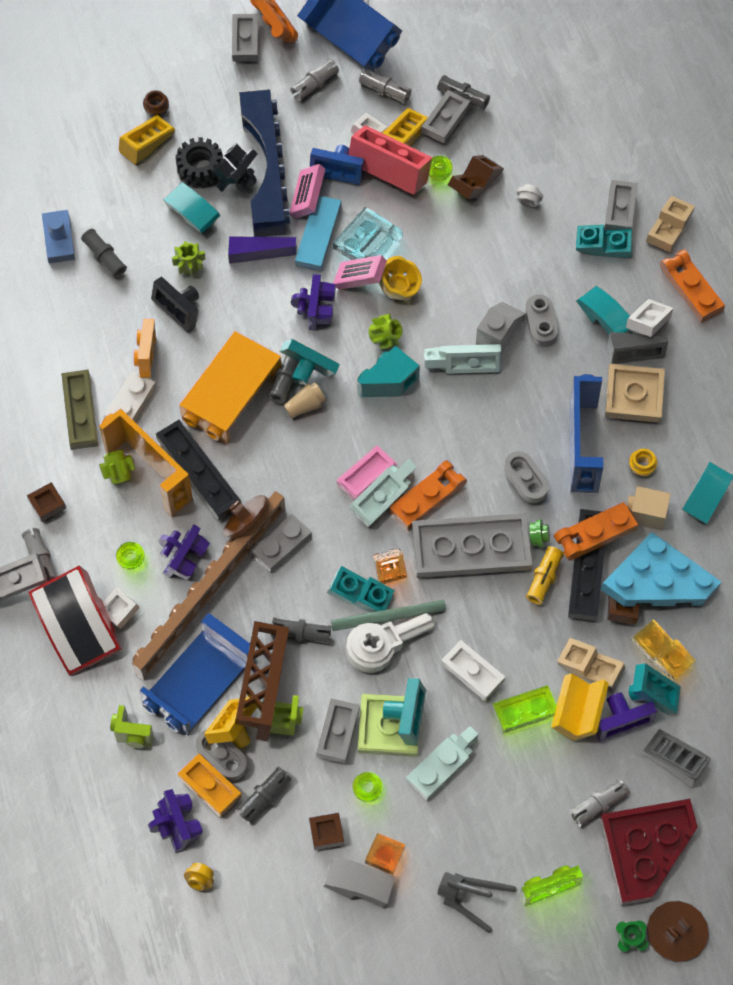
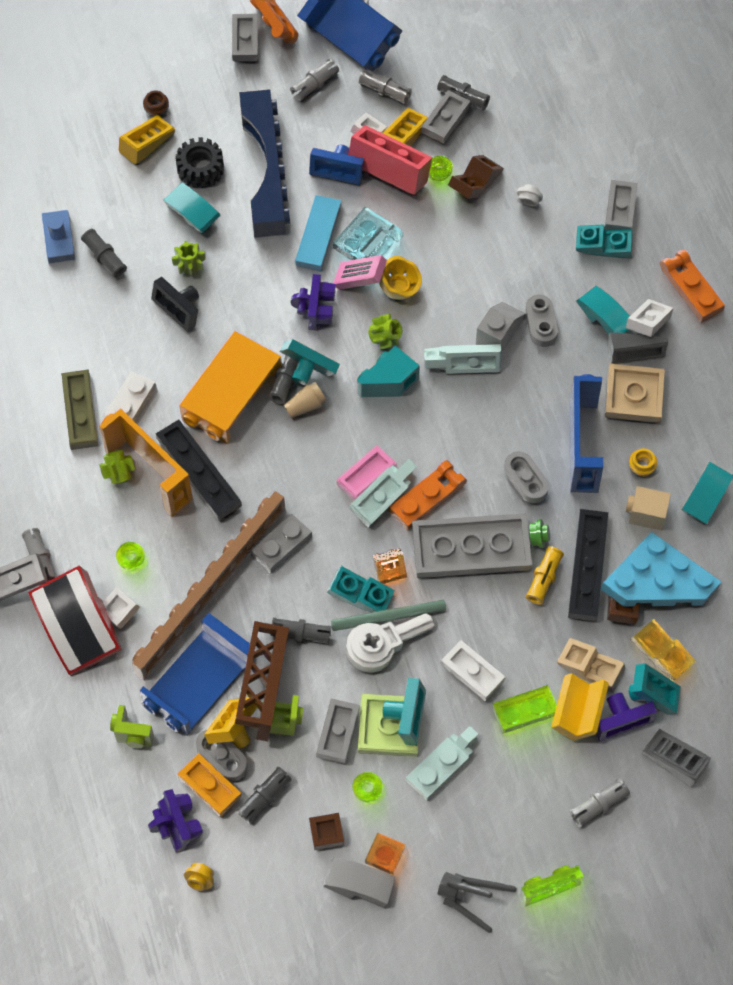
reddish brown plate [27,482,67,522] -> none
light orange plate [134,318,156,378] -> none
dark purple hips [158,524,210,580] -> none
black hips [212,143,258,192] -> none
reddish brown piece [223,495,269,539] -> none
dark purple piece [228,236,297,264] -> none
bright pink tile [289,164,325,219] -> none
orange plate [554,502,638,561] -> none
dark red plate [600,798,698,906] -> none
green plate [616,920,648,953] -> none
tan slope [646,196,695,253] -> none
reddish brown piece [646,901,709,963] -> none

